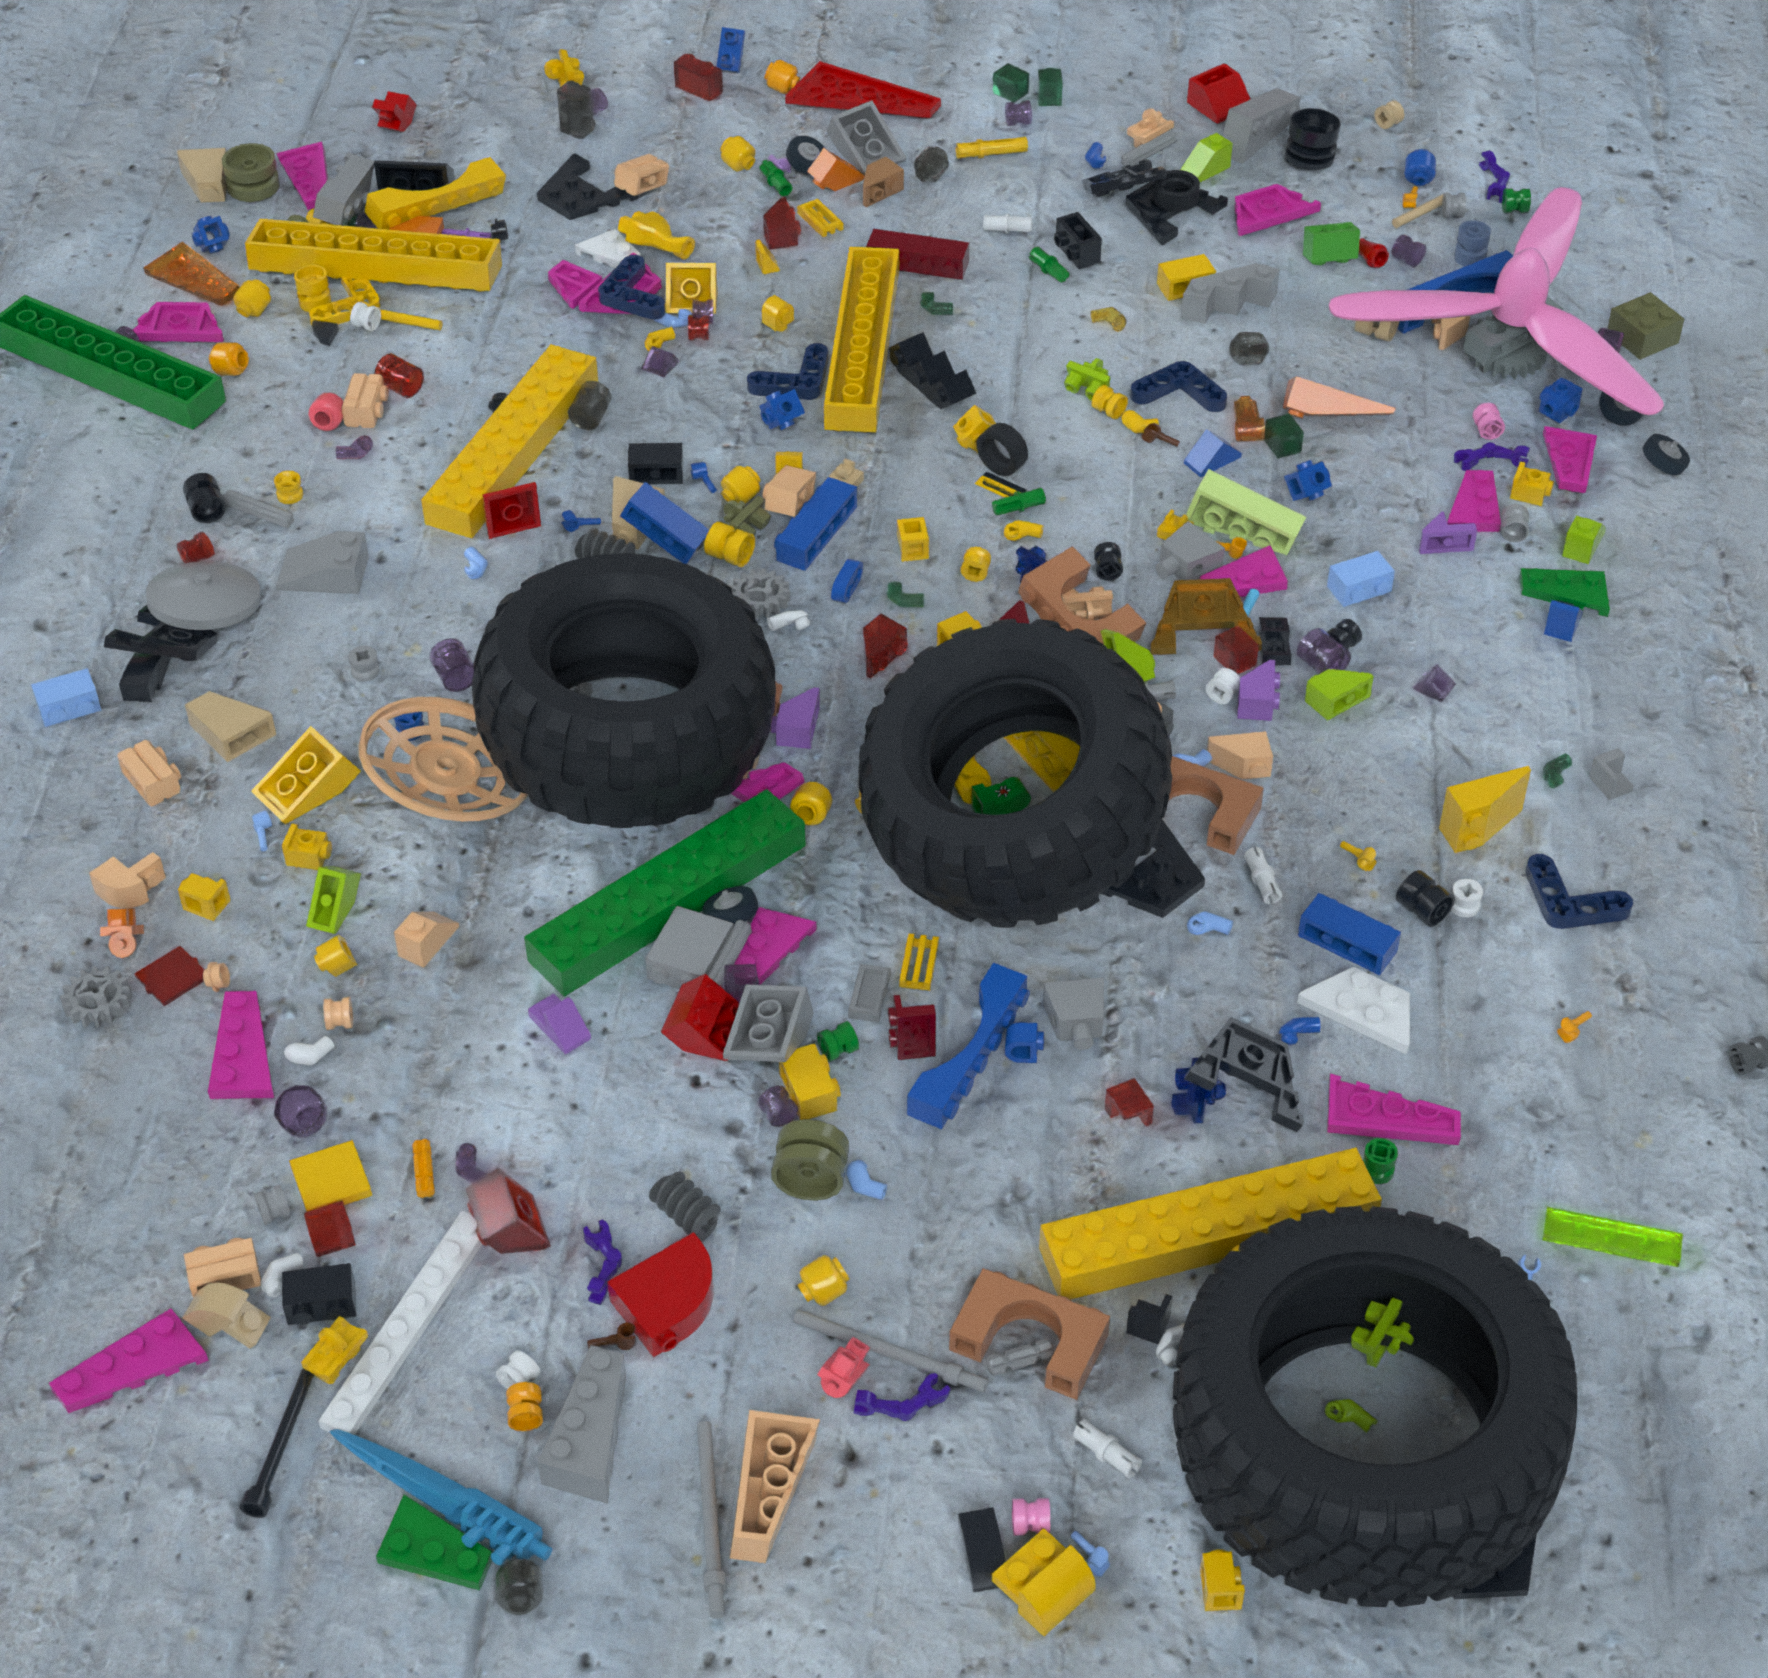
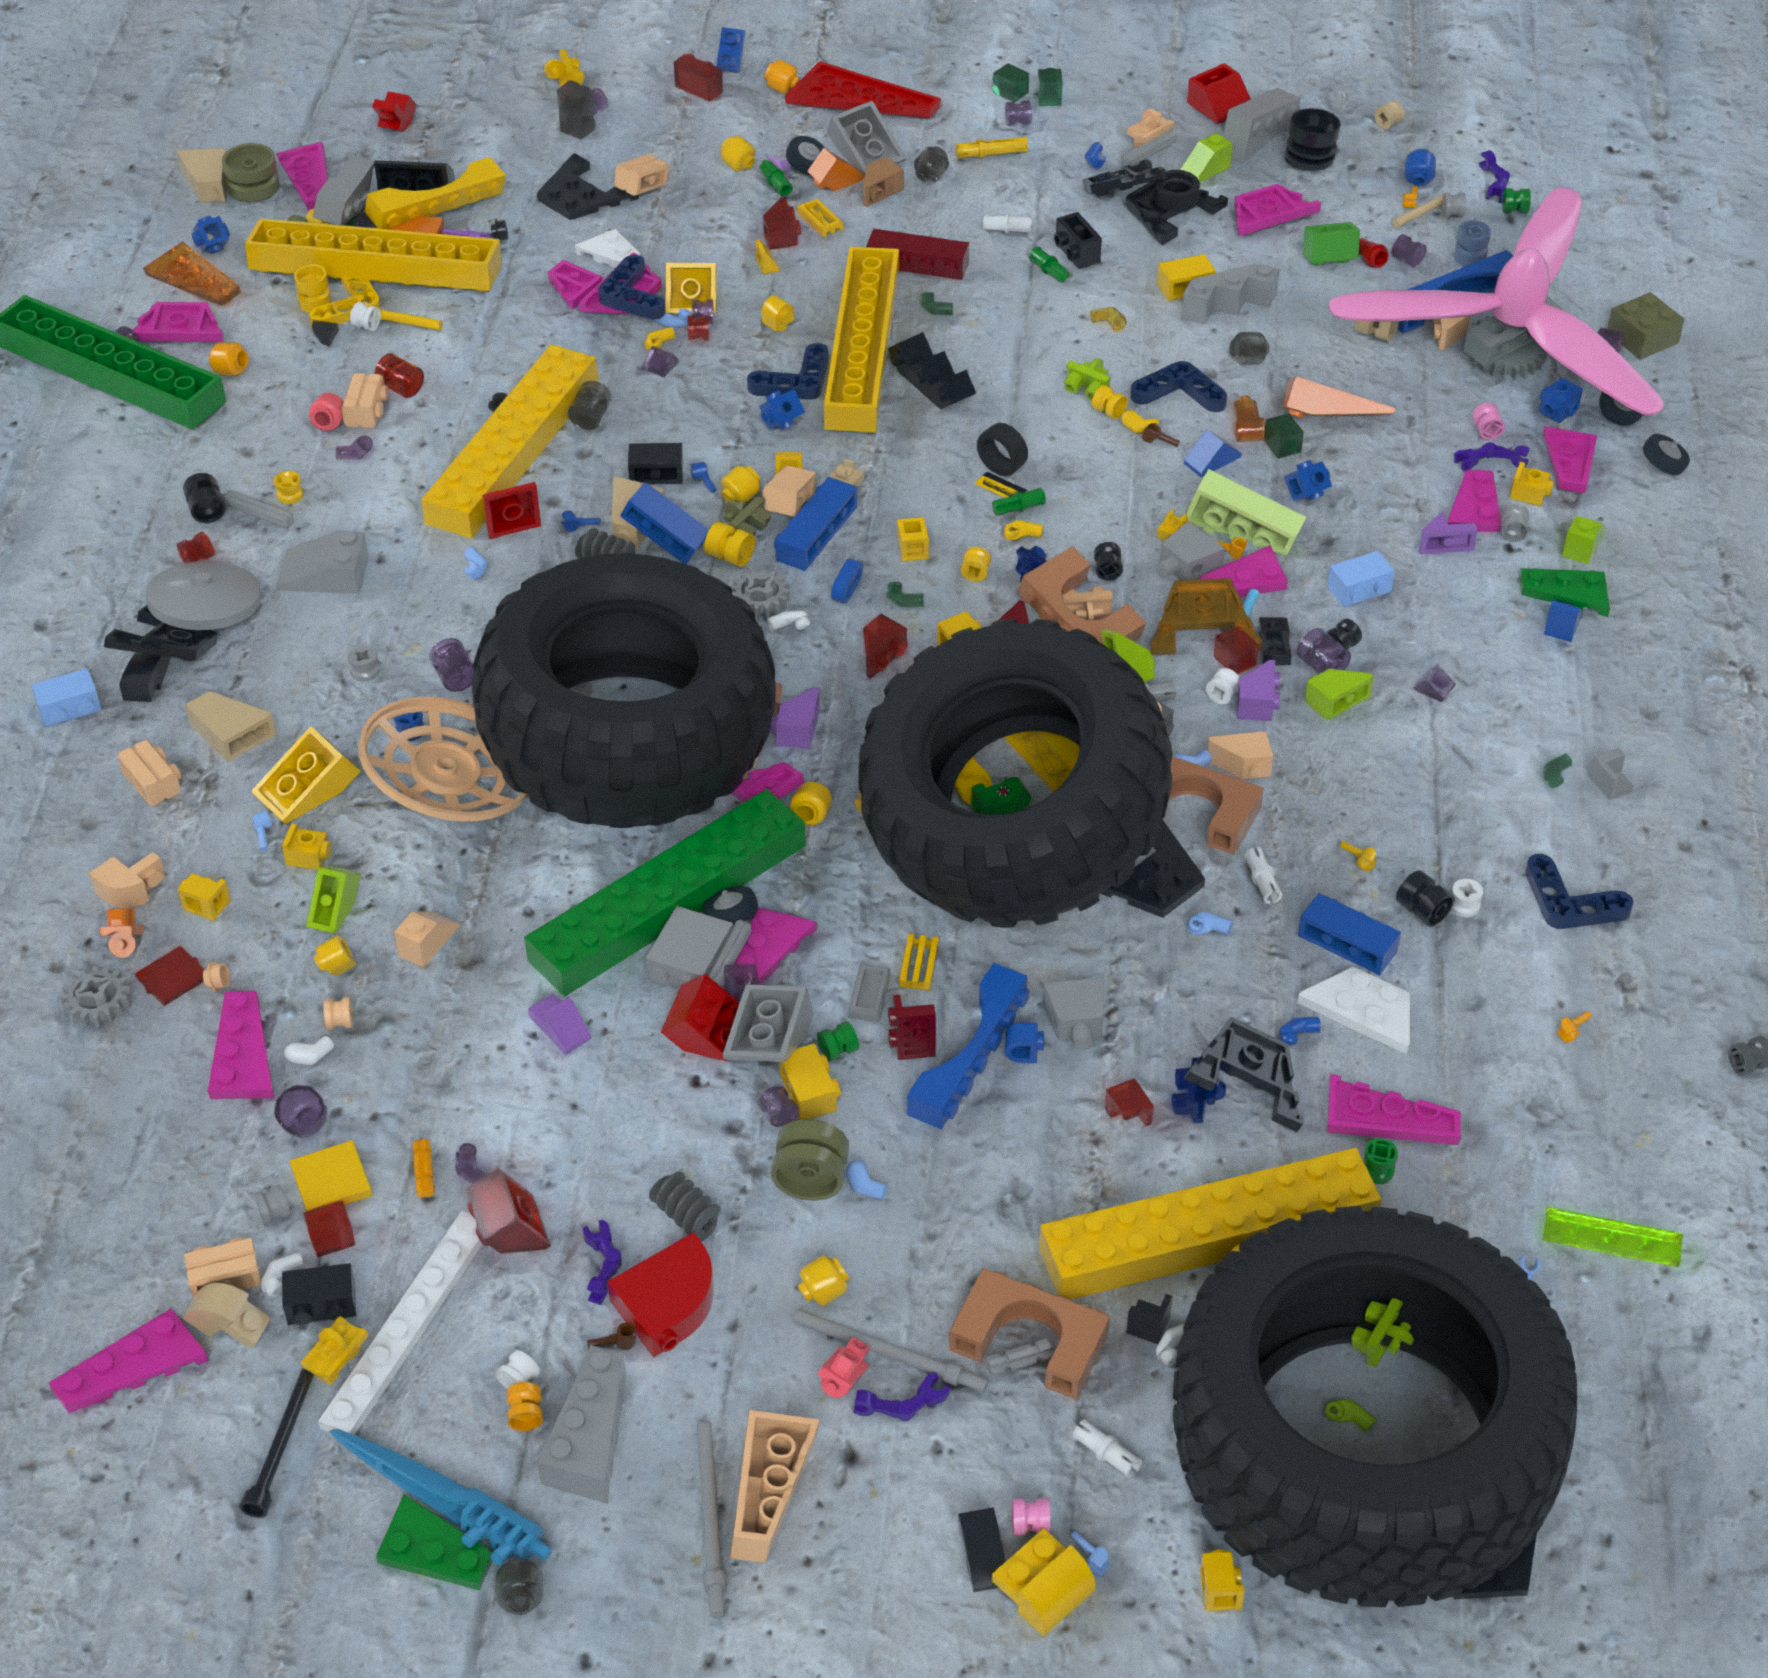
yellow head [233,279,271,317] -> none
yellow hips [617,211,695,259] -> none
yellow brick [953,404,996,453] -> none
yellow slope [1439,766,1531,853] -> none

